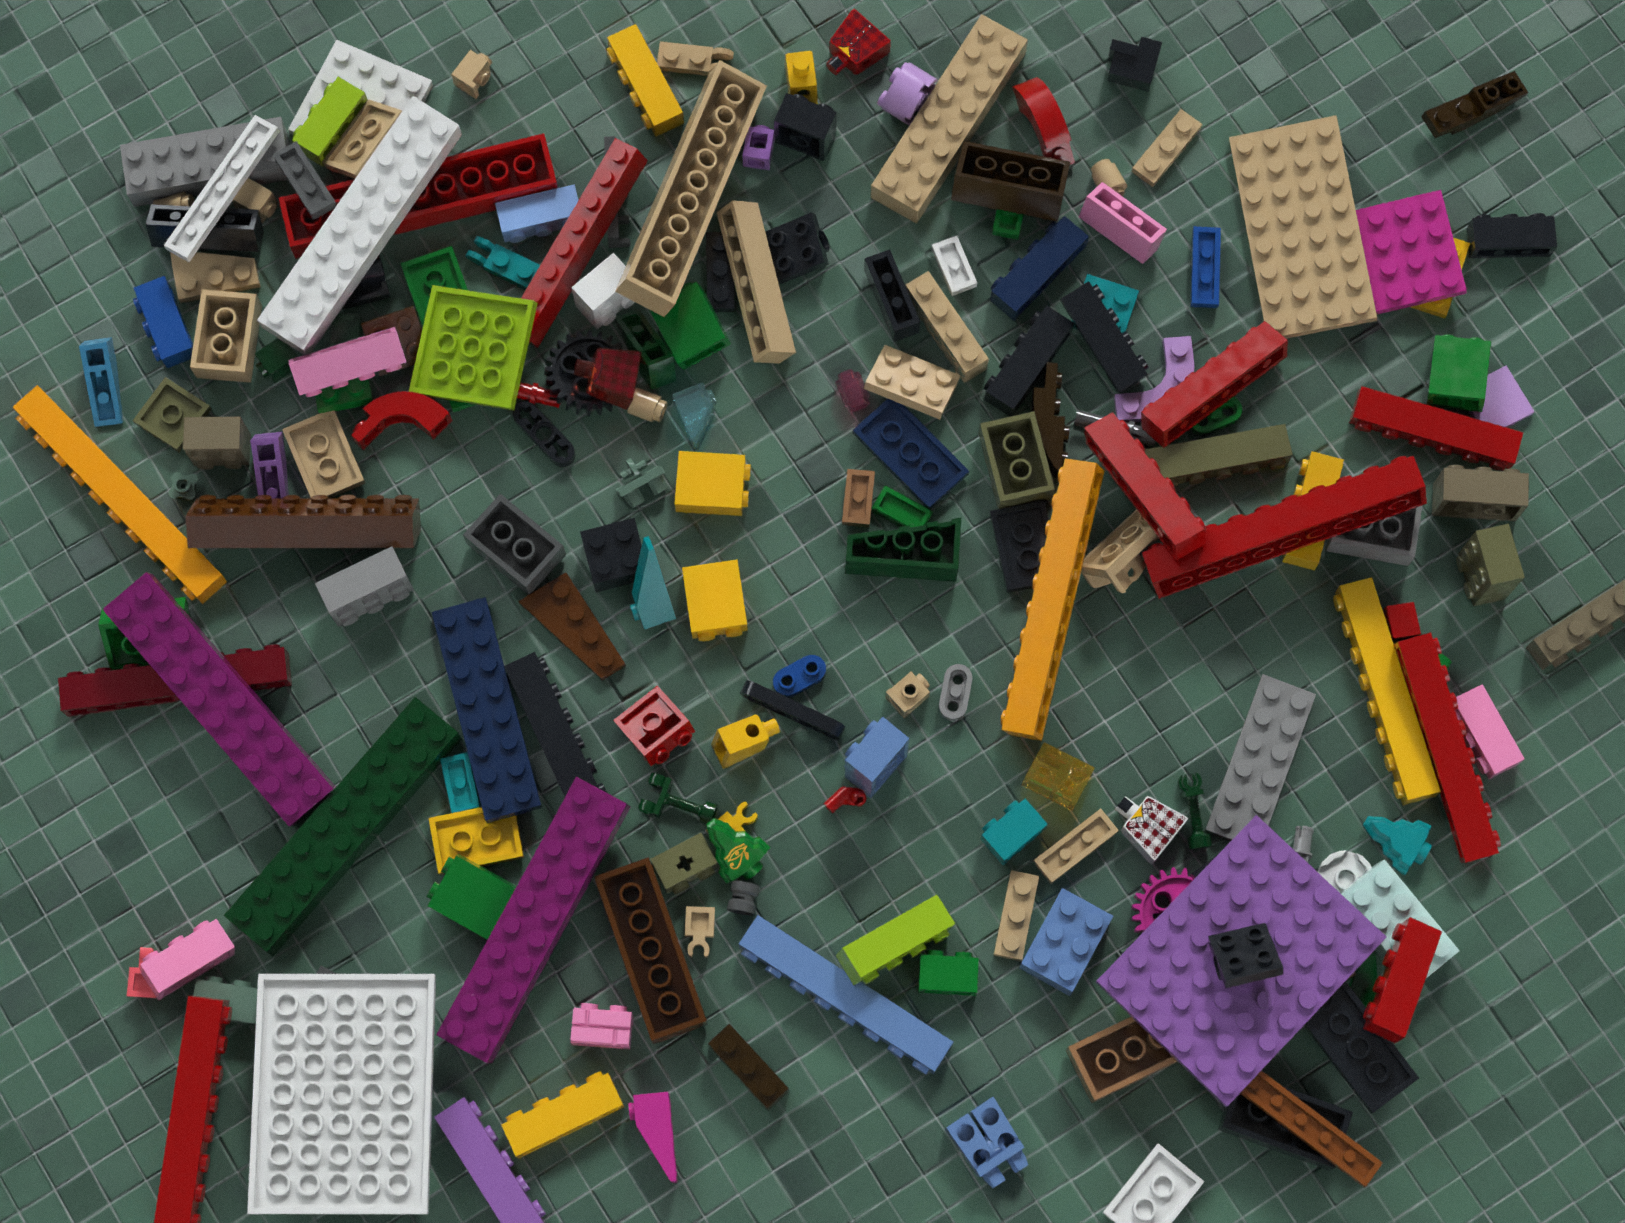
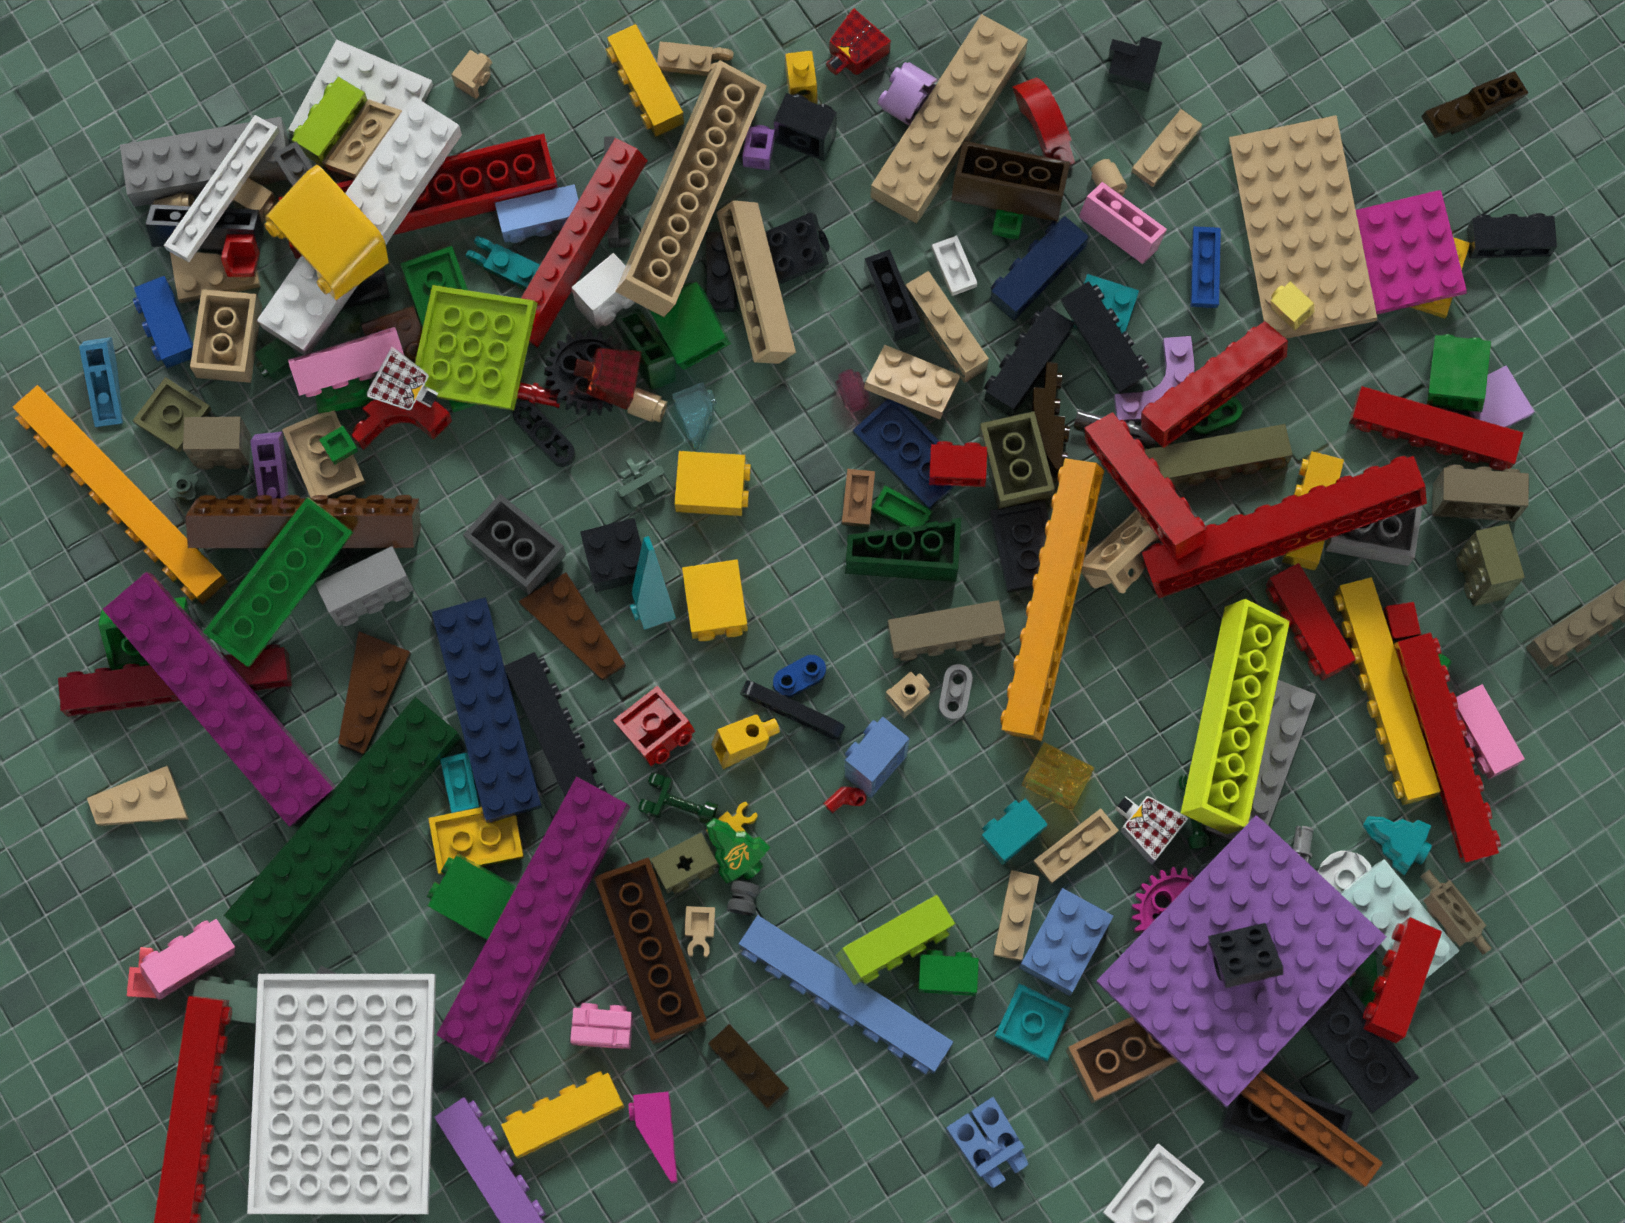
none -> tan wing [87,766,189,826]
none -> green plate [203,497,354,667]
none -> red panel [221,234,260,277]
none -> yellow windscreen [264,165,389,300]
none -> green plate [319,426,358,465]
none -> reddish brown wing [338,631,411,755]
none -> torso [367,347,438,410]
none -> dark tan brick [887,600,1006,661]
none -> red brick [929,441,987,487]
none -> teal tile [994,983,1072,1062]
none -> neon yellow brick [1181,599,1290,835]
none -> red brick [1265,563,1356,681]
none -> light yellow brick [1270,281,1315,330]
none -> dark tan plate [1420,869,1492,956]

